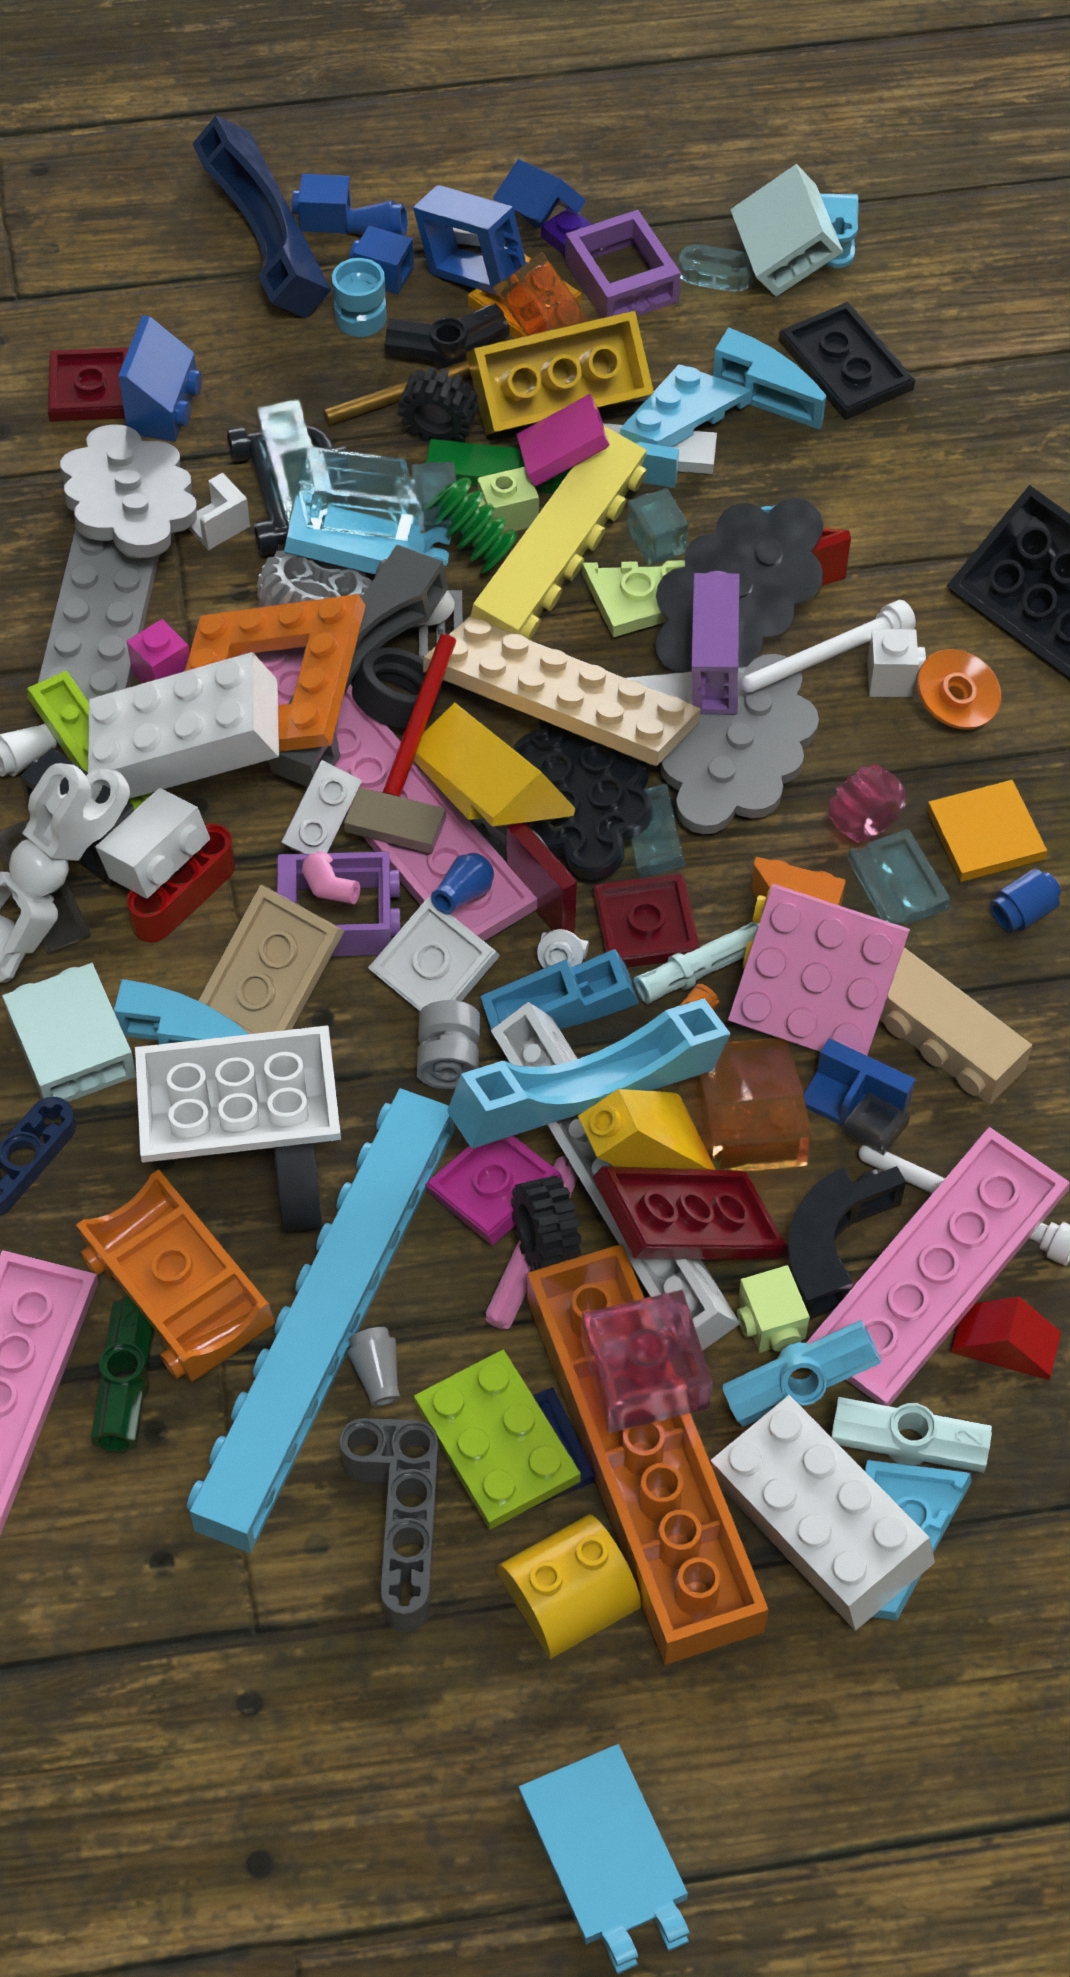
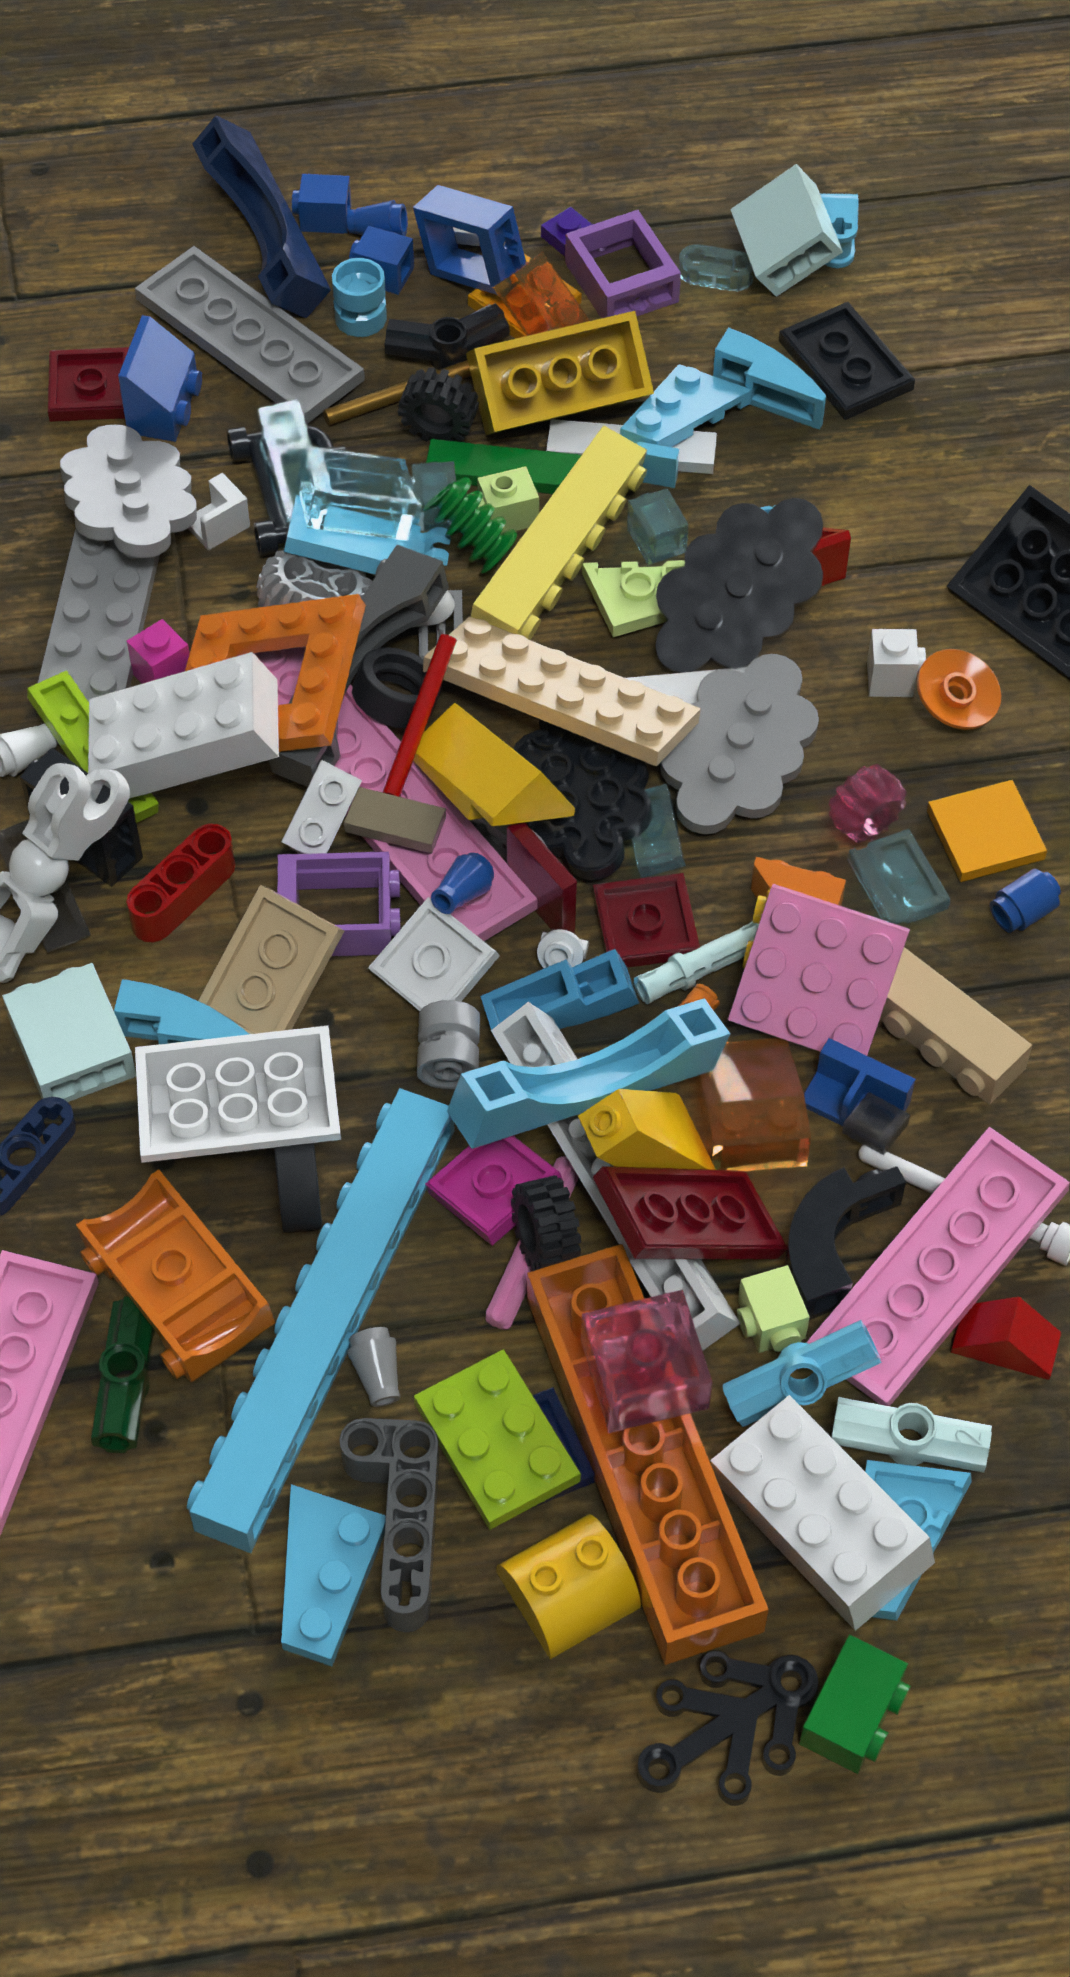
white brick [95,787,210,899] -> none
bright pink arm [302,851,360,904] -> none
blue panel [493,159,586,228] -> none
dark pink tile [517,394,610,486] -> none
medium azure tile [519,1744,690,1975] -> none
medium lavender window [692,571,739,714] -> none
white piece [741,600,916,693] -> none
none -> light grey plate [135,246,365,425]
none -> medium azure wing [281,1484,386,1666]
none -> black plant [637,1651,818,1806]
none -> green brick [799,1634,911,1774]

